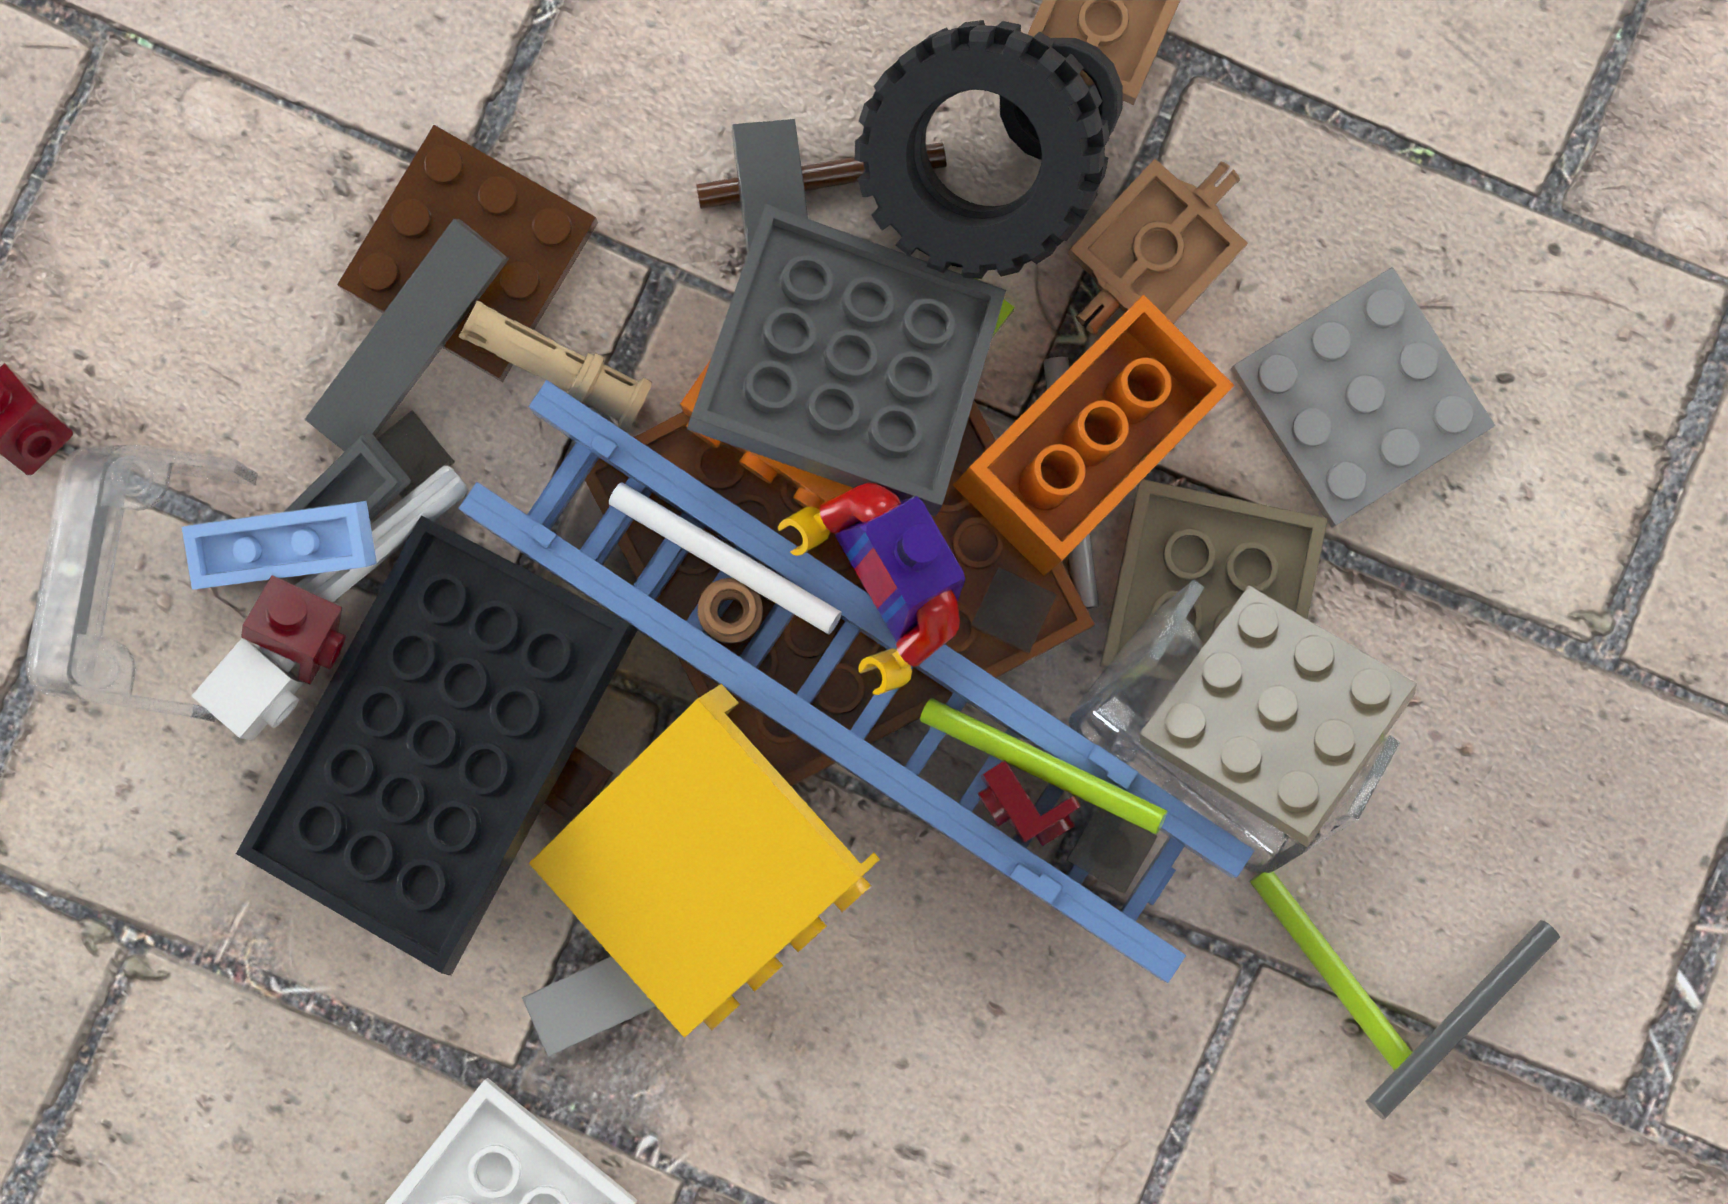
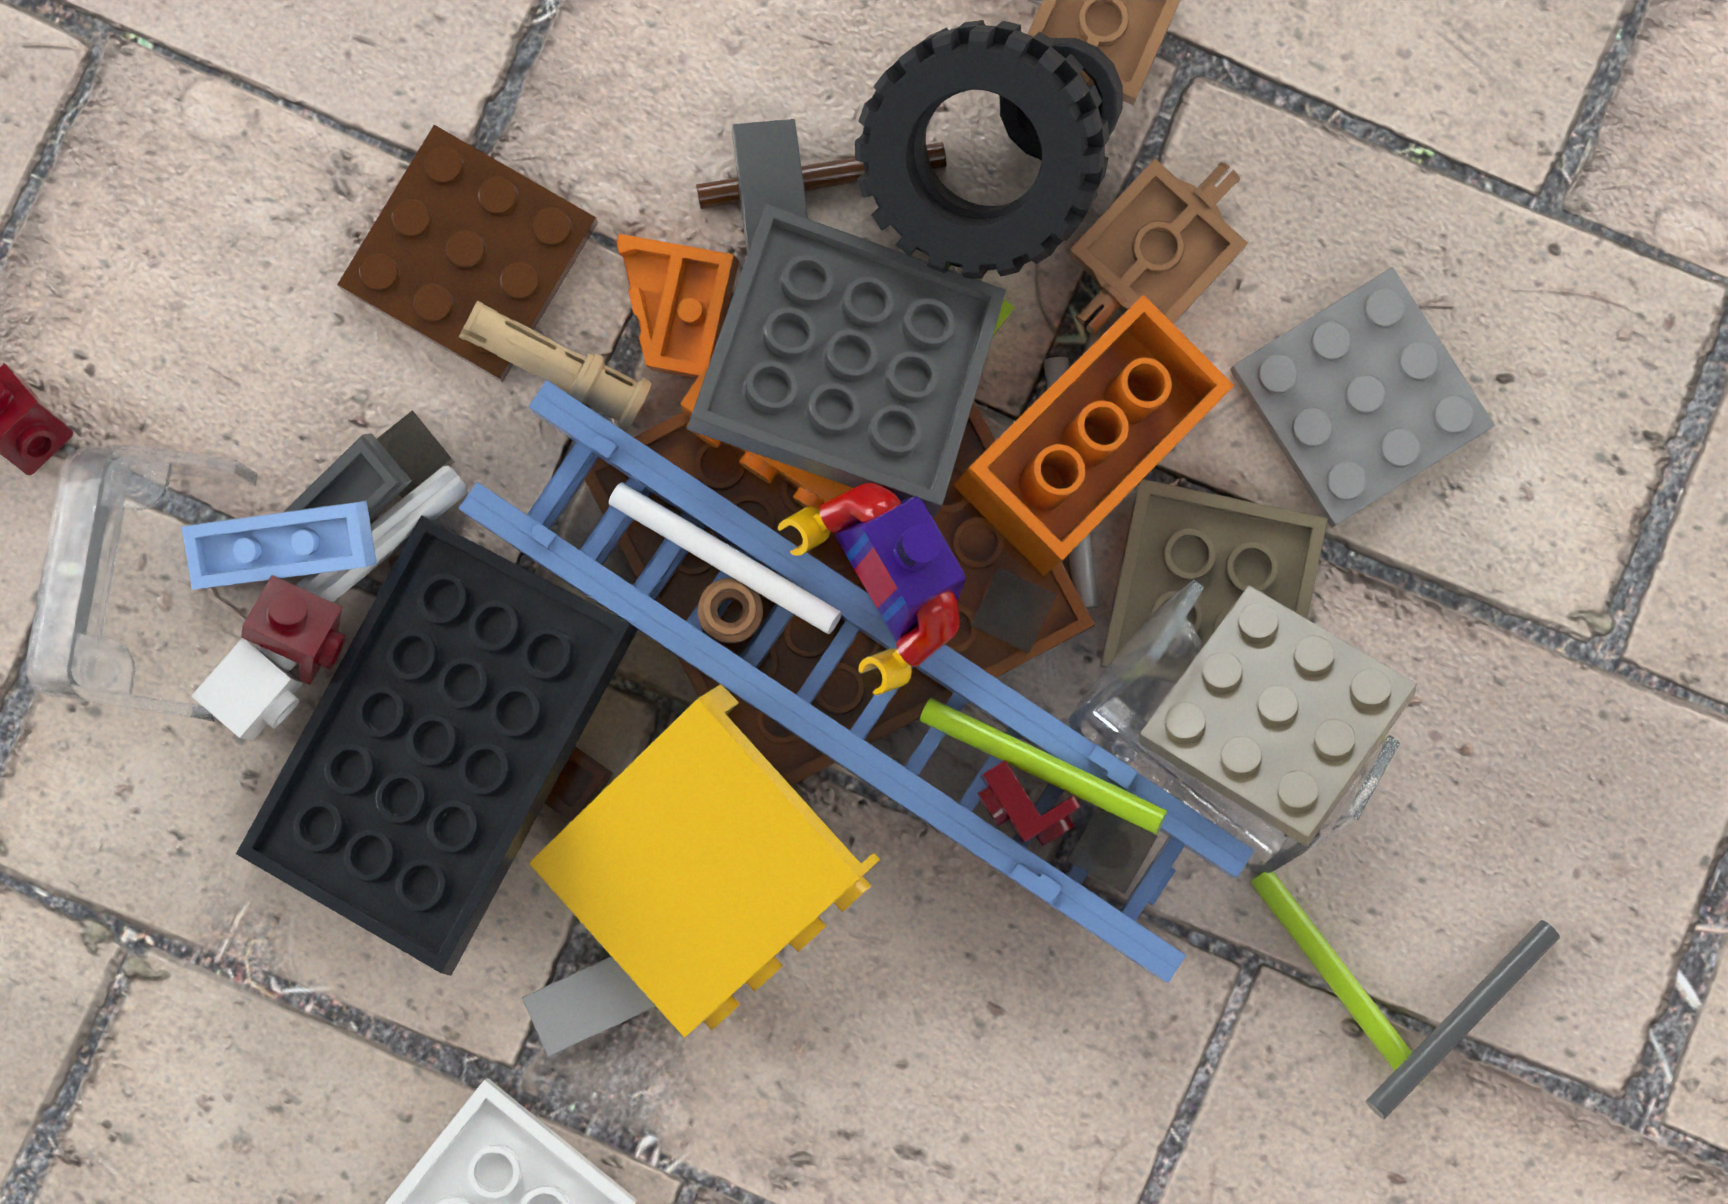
dark grey tile [305,219,509,452] -> none
none -> orange wing [616,233,739,379]

